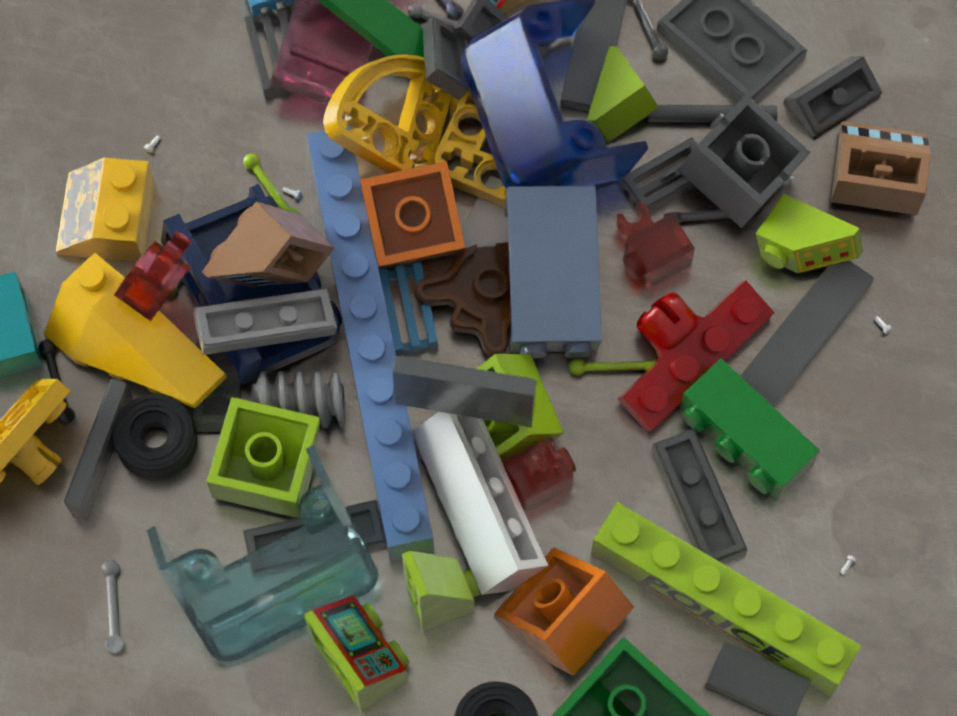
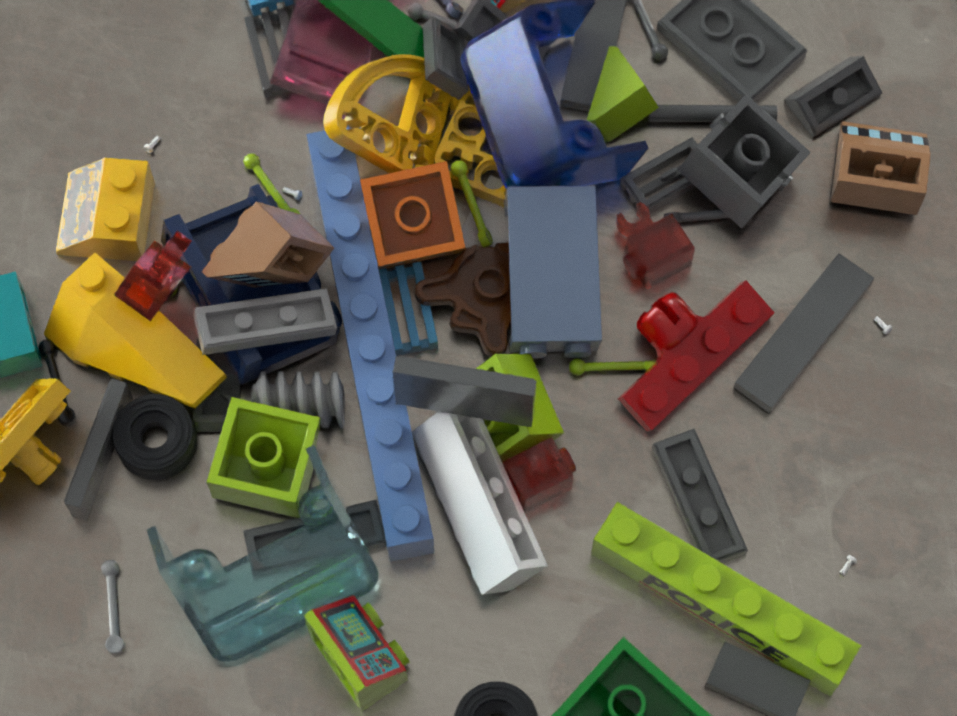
lime slope [402,551,480,632] -> none
orange slope [494,547,634,676] -> none
green brick [680,358,820,500] -> none
lime slope [756,194,863,273] -> none
none -> lime hinge [451,160,493,247]

